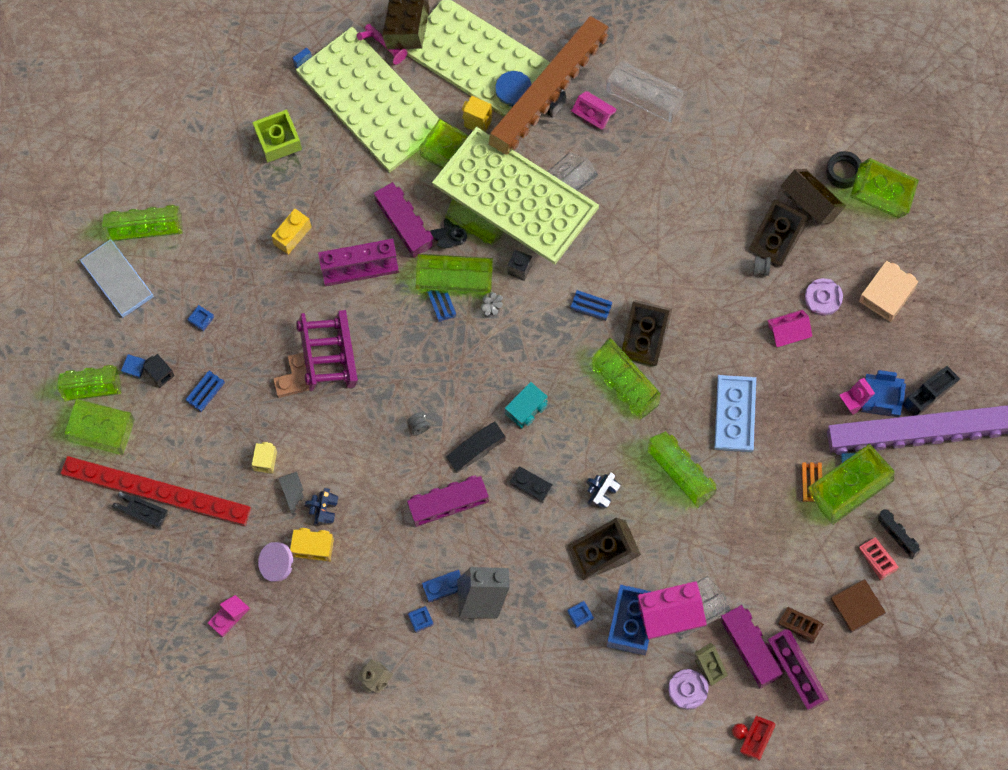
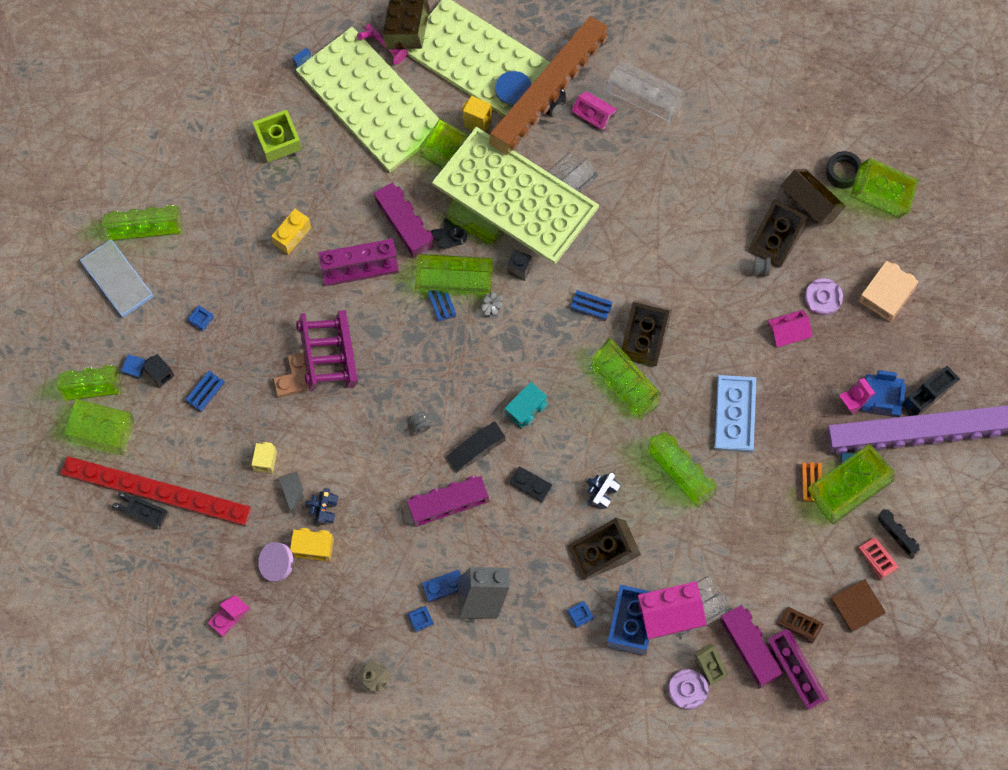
red plate [732,716,776,761] -> none

